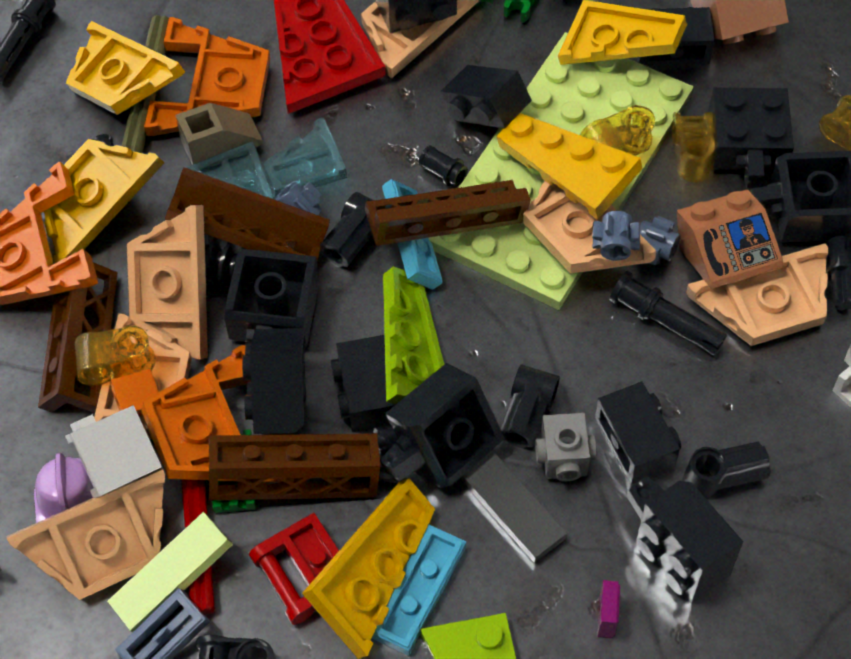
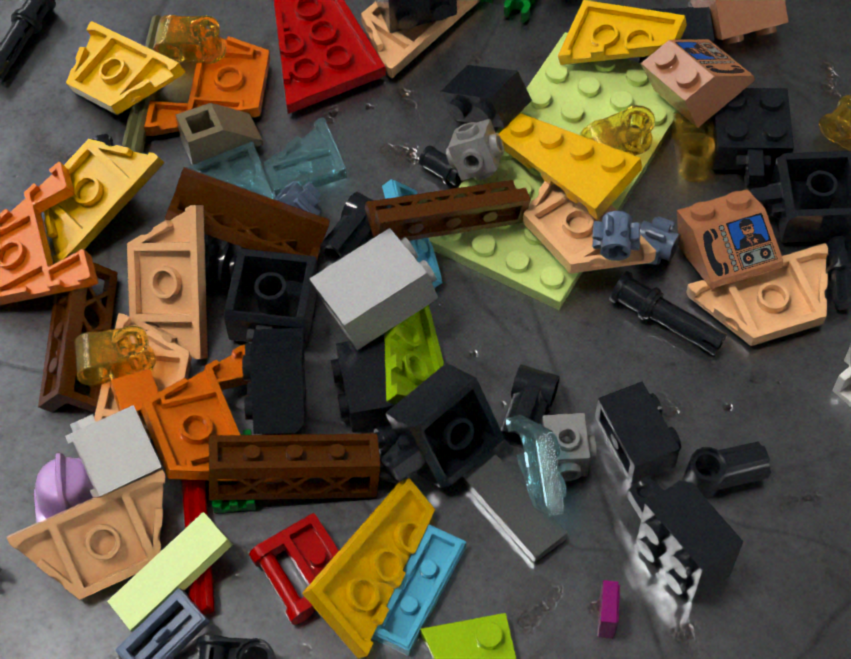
none -> clear yellow piece [153,15,226,64]
none -> light grey brick [310,228,438,350]
none -> light grey brick [446,119,504,181]
none -> clear light blue wing [505,415,567,517]
none -> nougat slope [641,39,755,128]

